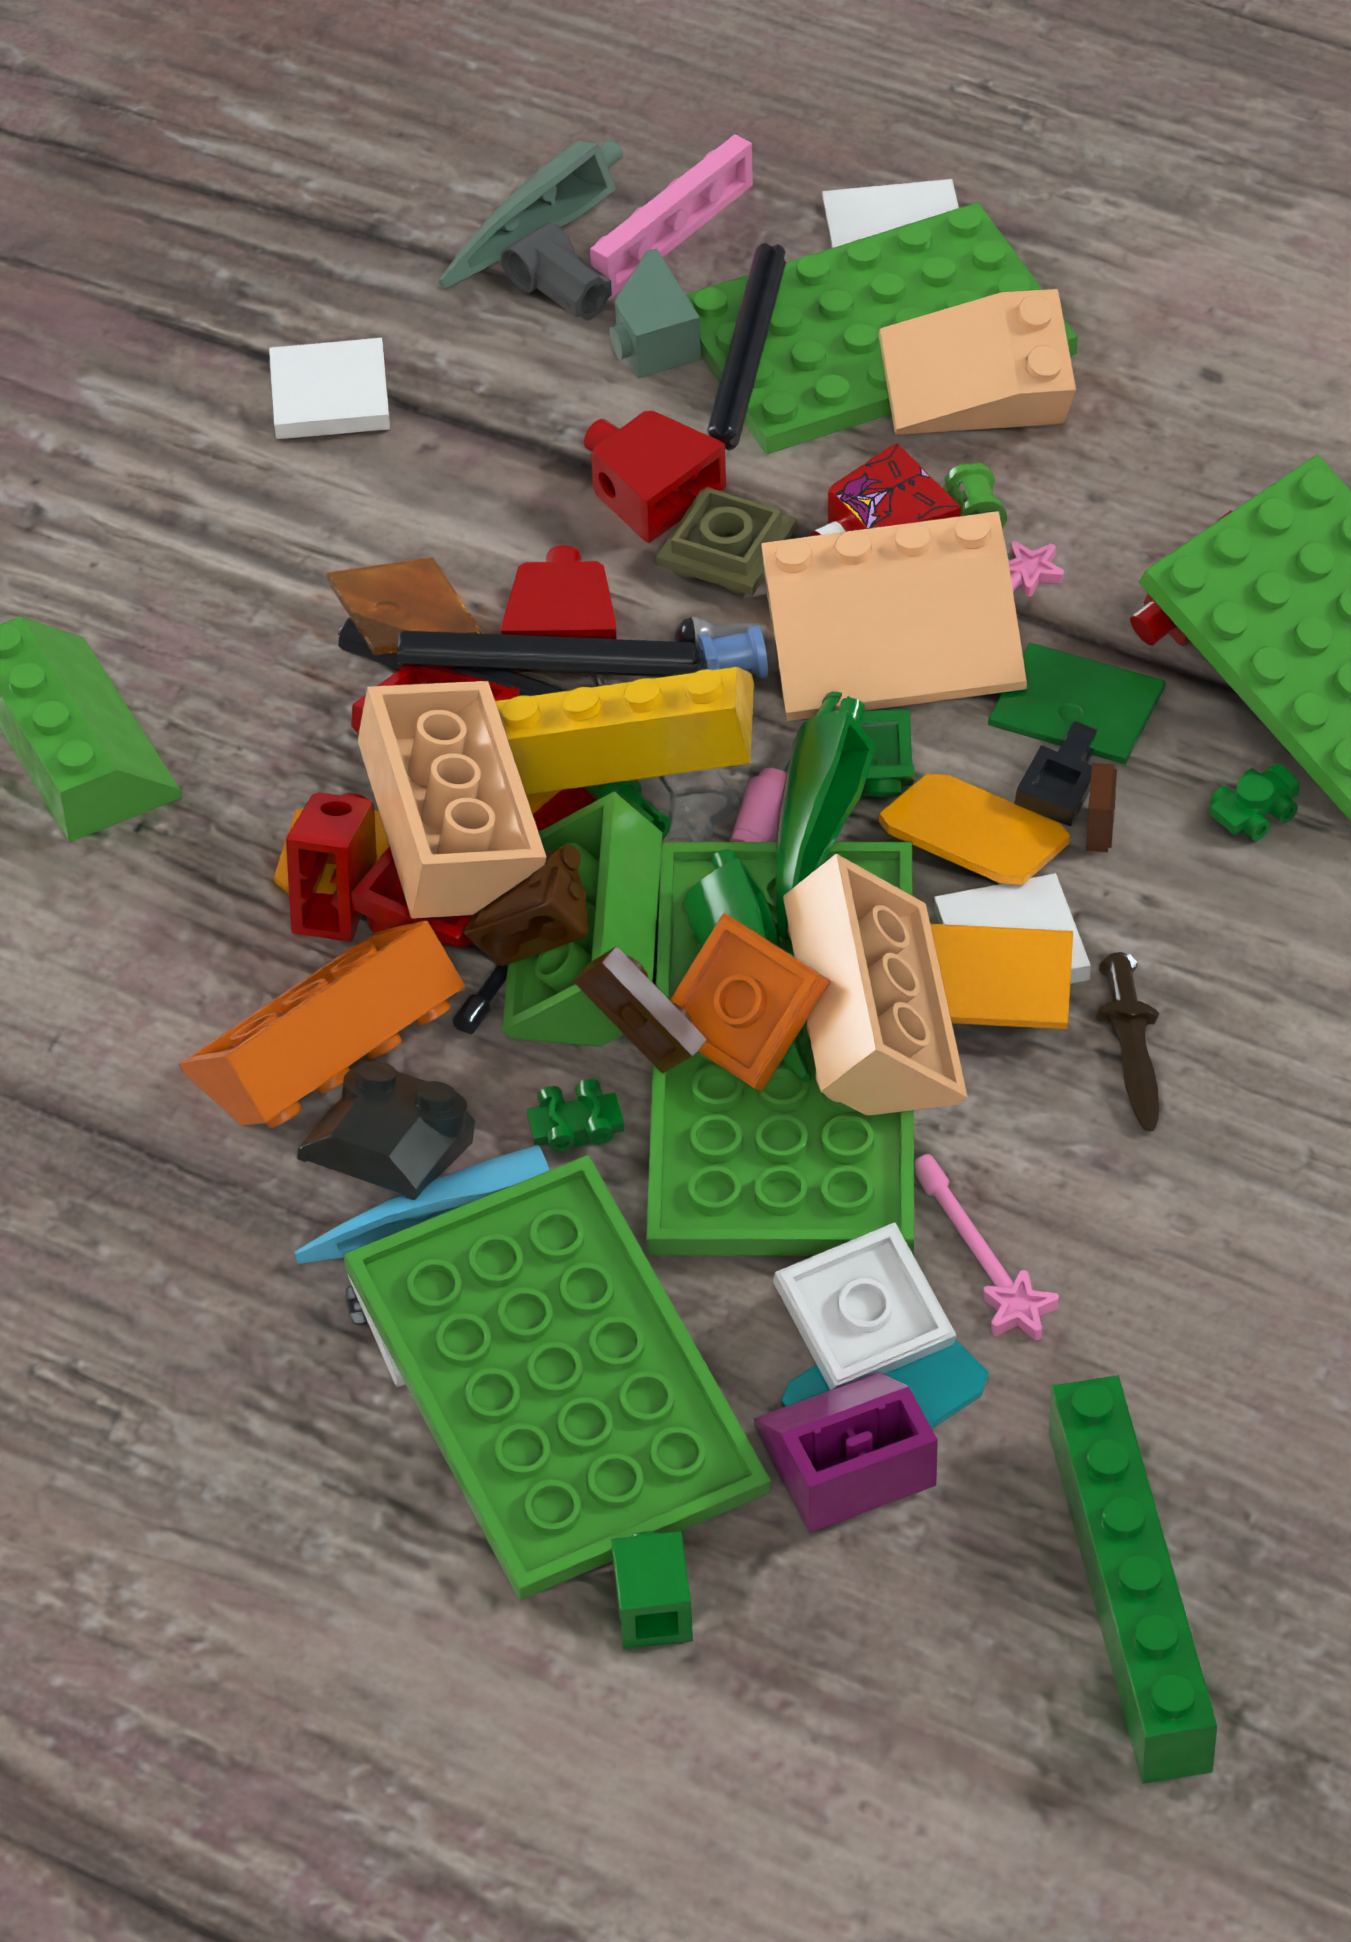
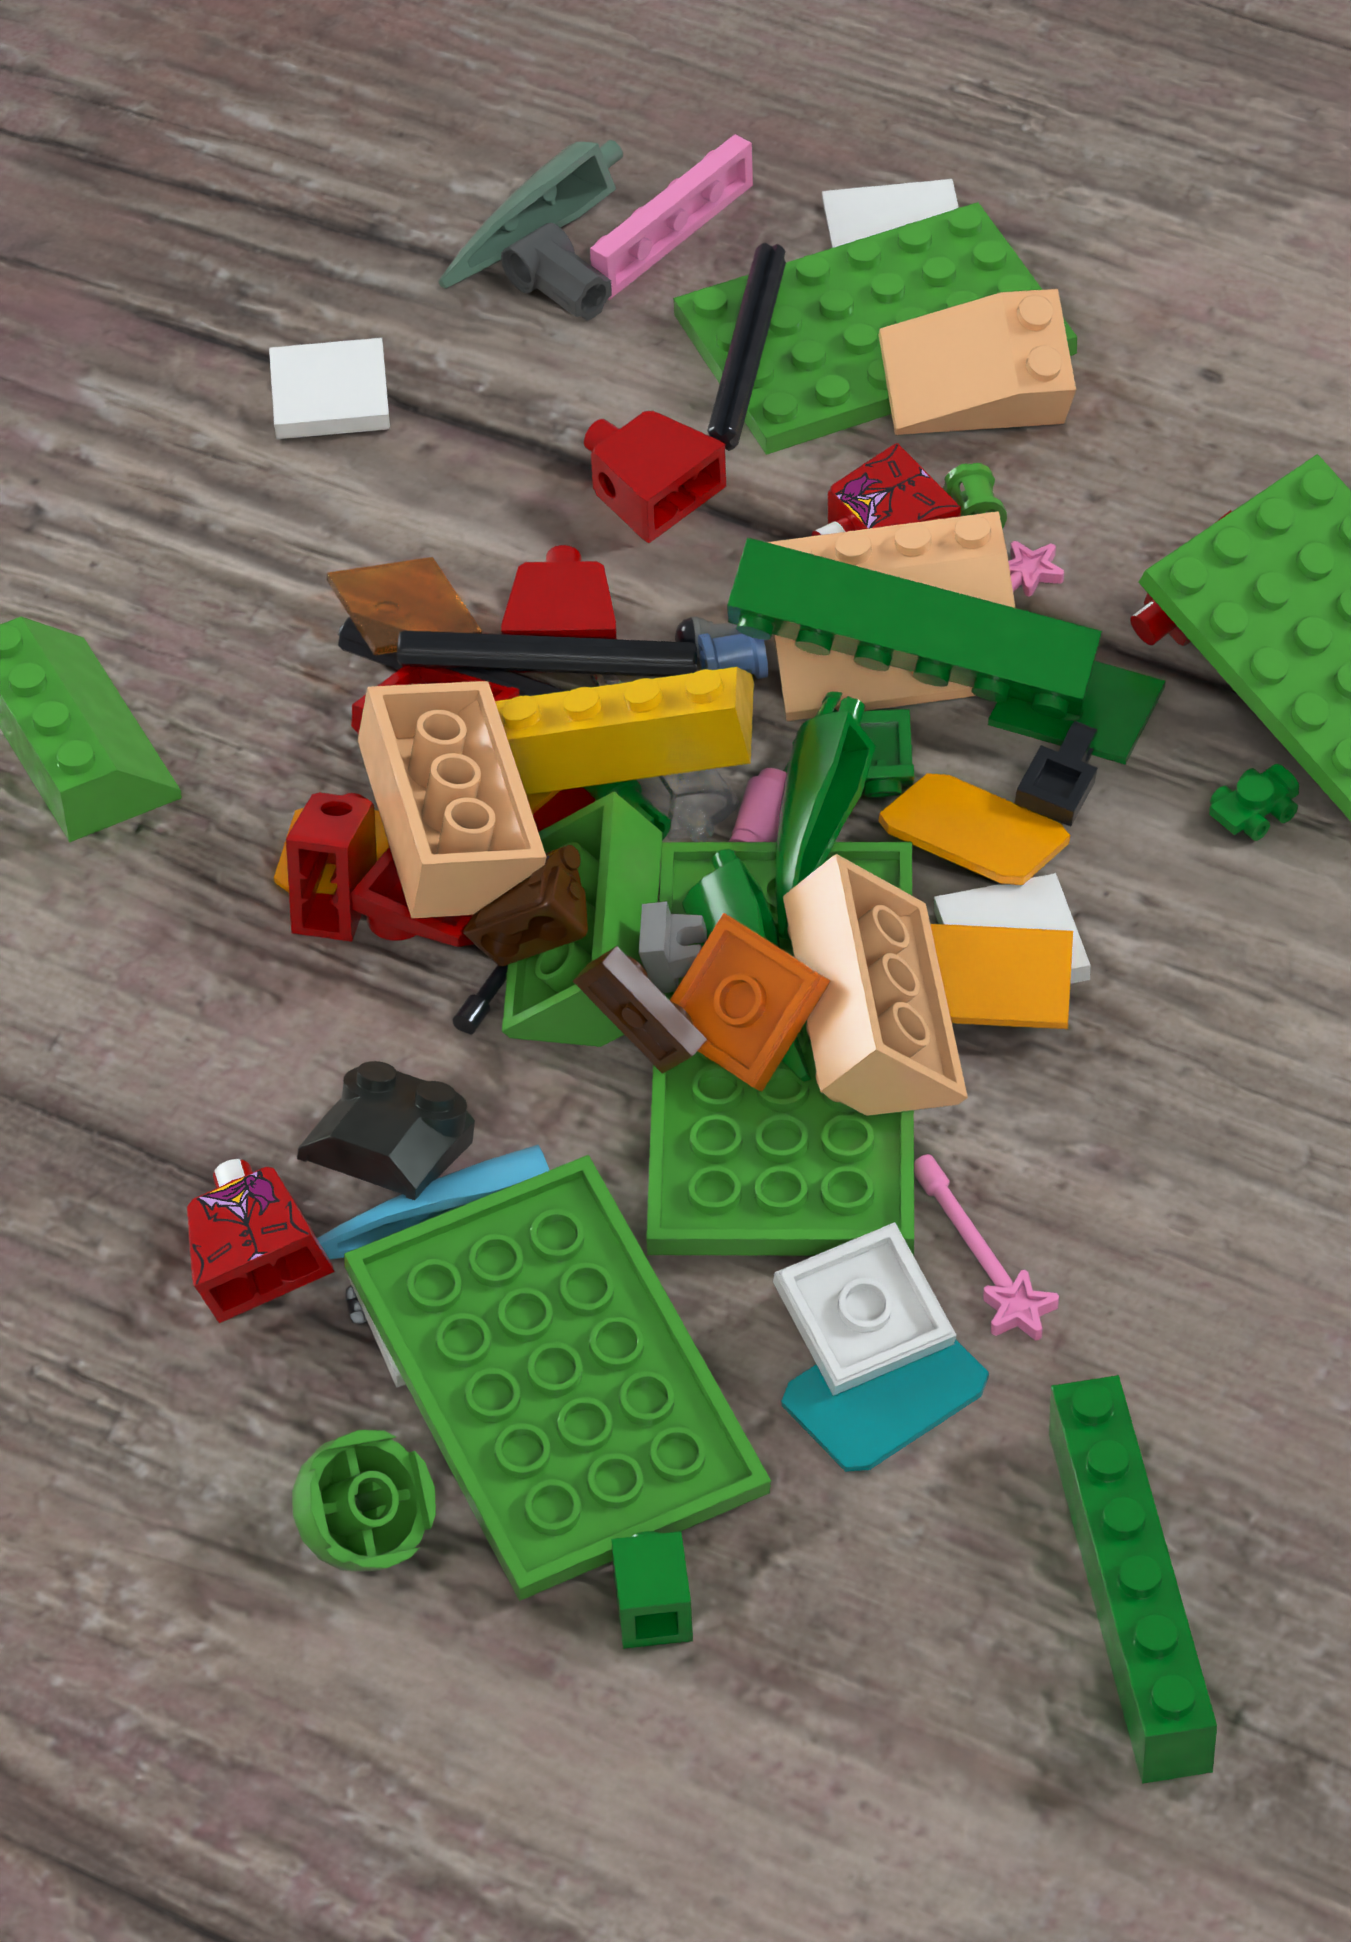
orange slope [179,921,466,1128] -> none
green piece [527,1079,624,1152] -> none
sand green slope [610,248,701,379] -> none
olive piece [656,487,797,596] -> none
magenta slope [754,1372,938,1533] -> none
reddish brown tile [1086,763,1117,852] -> none
dark brown sword [1096,952,1159,1132] -> none
none -> red torso [187,1159,335,1323]
none -> bright green cylinder [292,1430,436,1572]
none -> light grey tile [639,901,707,993]
none -> green brick [727,537,1102,718]

